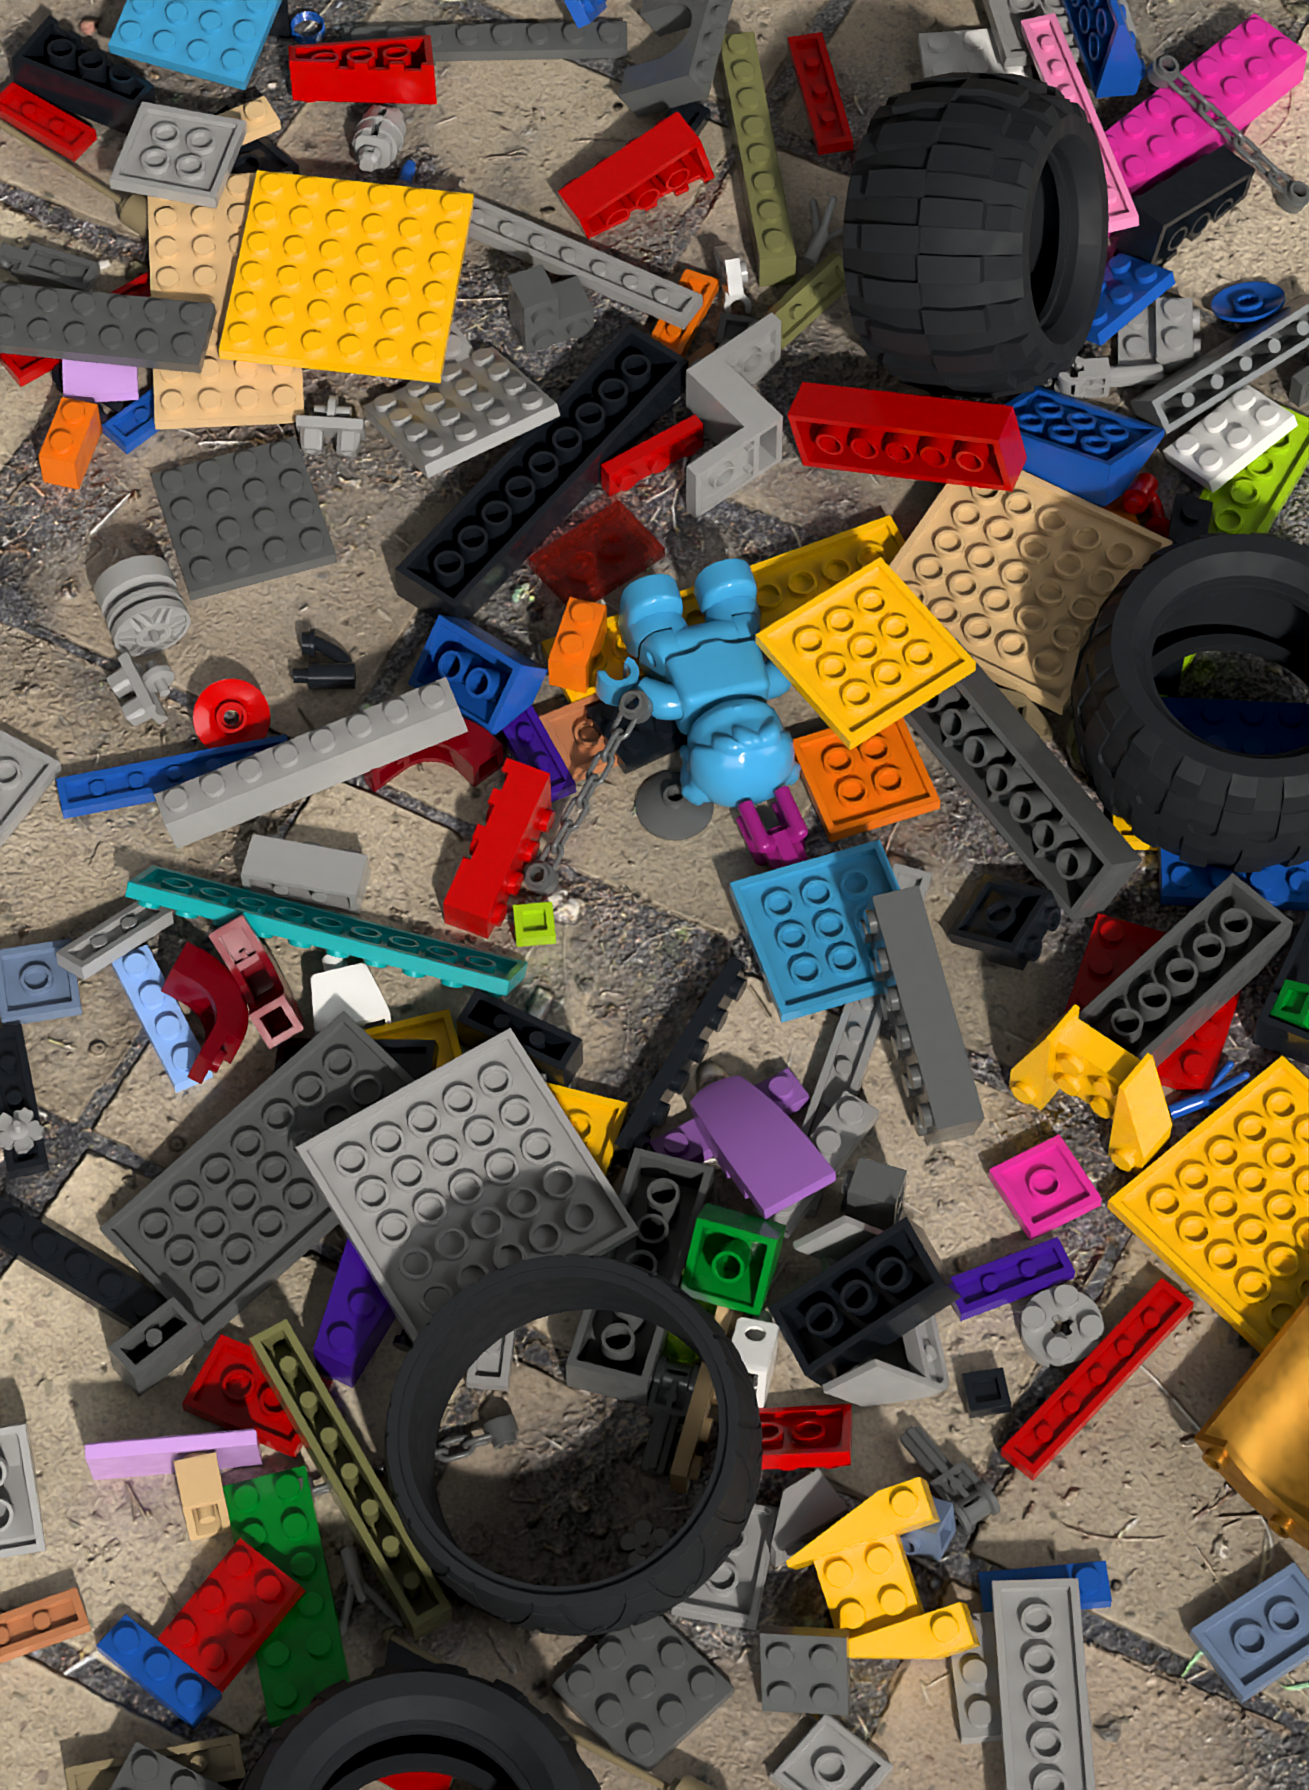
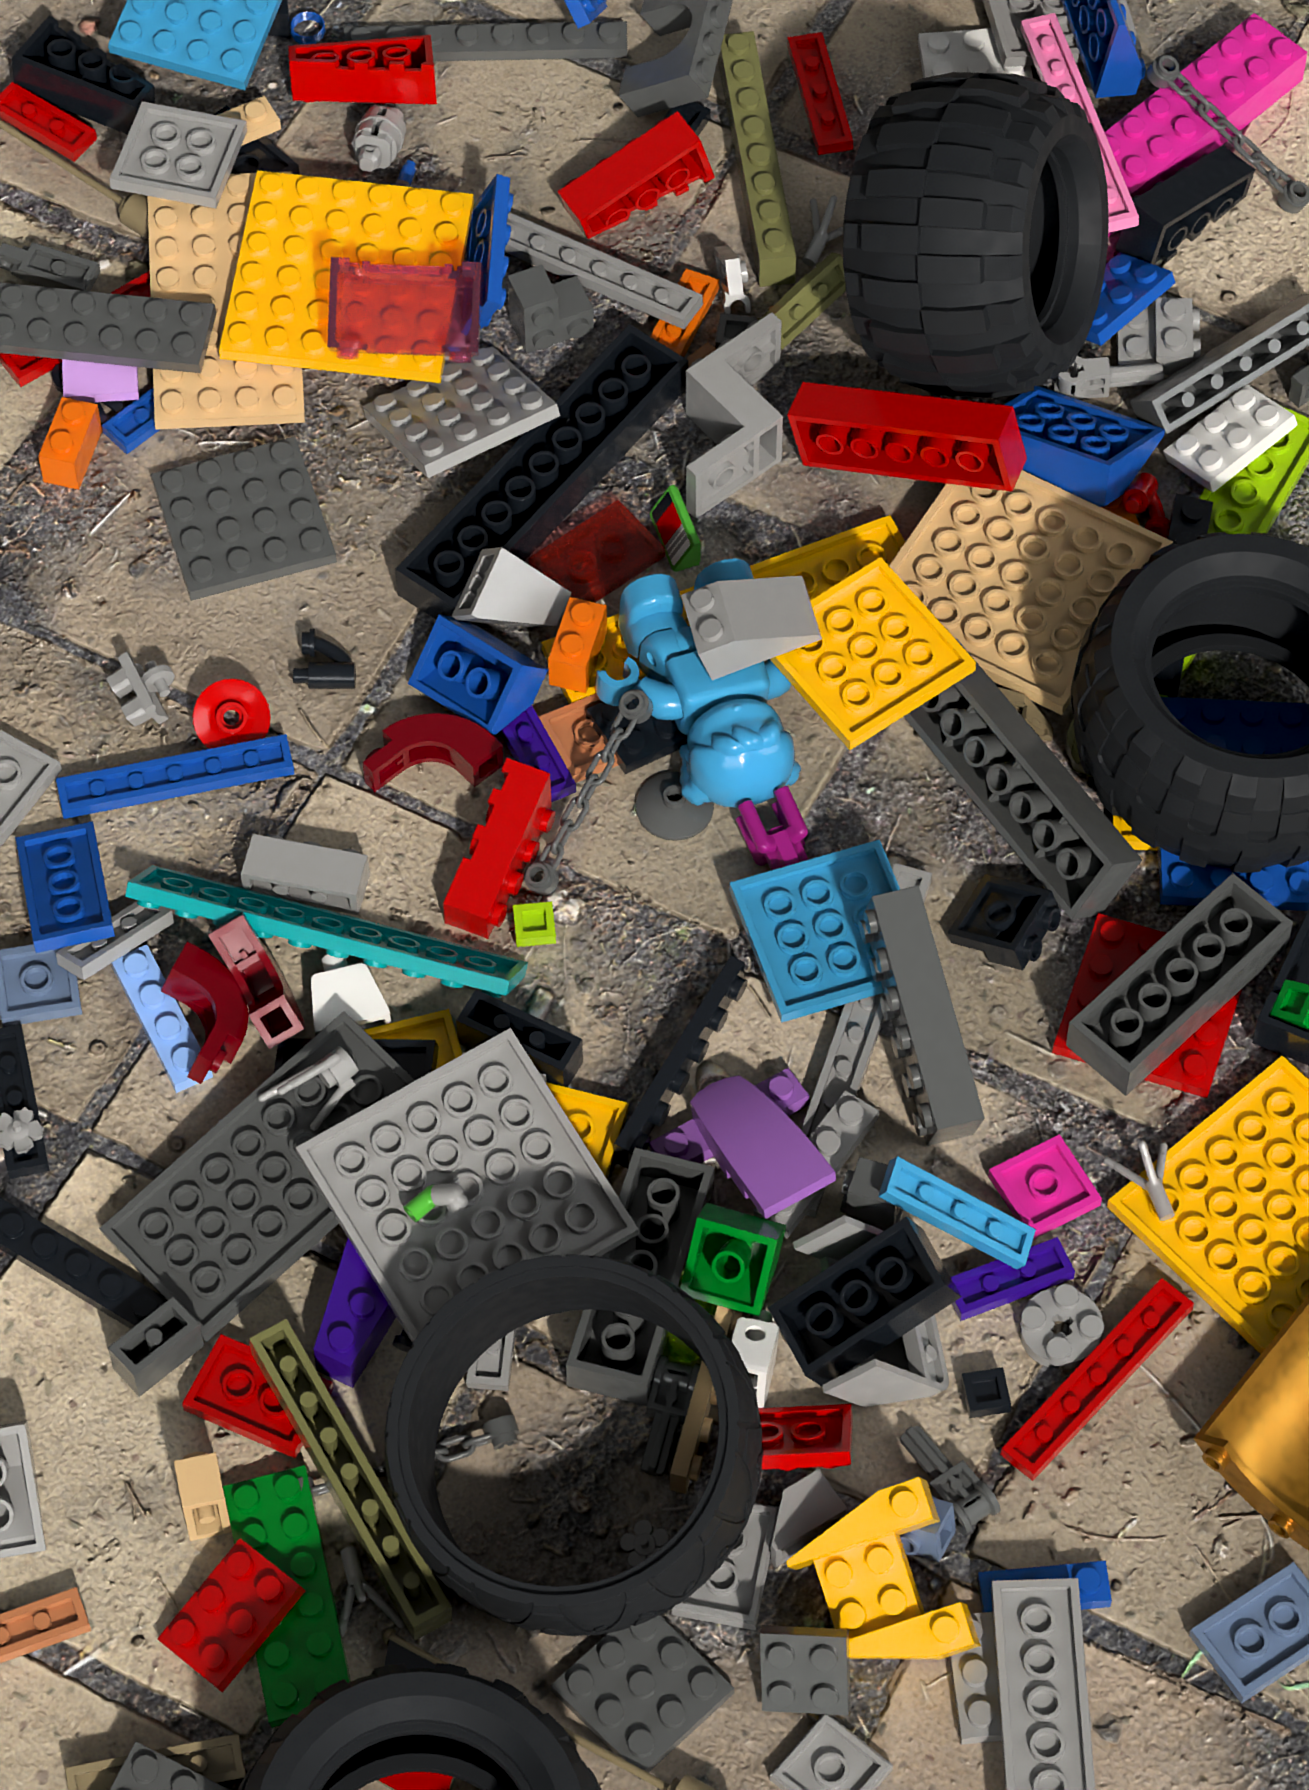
lavender tile [85,1429,263,1480] -> none
light grey wheel [94,555,191,656] -> none
blue plate [96,1614,223,1730] -> none
light grey brick [154,677,468,849] -> none
light grey hips [296,395,367,457] -> none
red plate [601,414,704,497] -> none
orange plate [793,717,940,842] -> none
yellow wedge [1008,1004,1172,1176] -> none
blue plant [1167,1060,1250,1120] -> none
blue dish [1211,282,1285,325] -> none
none -> blue plate [15,821,115,953]
none -> light grey plant [258,1046,359,1131]
none -> clear pink windscreen [327,257,484,363]
none -> arm [403,1183,468,1222]
none -> slope [451,547,571,628]
none -> blue plate [460,174,514,339]
none -> slope [650,484,701,571]
none -> light grey slope [681,576,822,680]
none -> dark azure plate [878,1156,1036,1269]
none -> light grey plant [1103,1141,1175,1221]

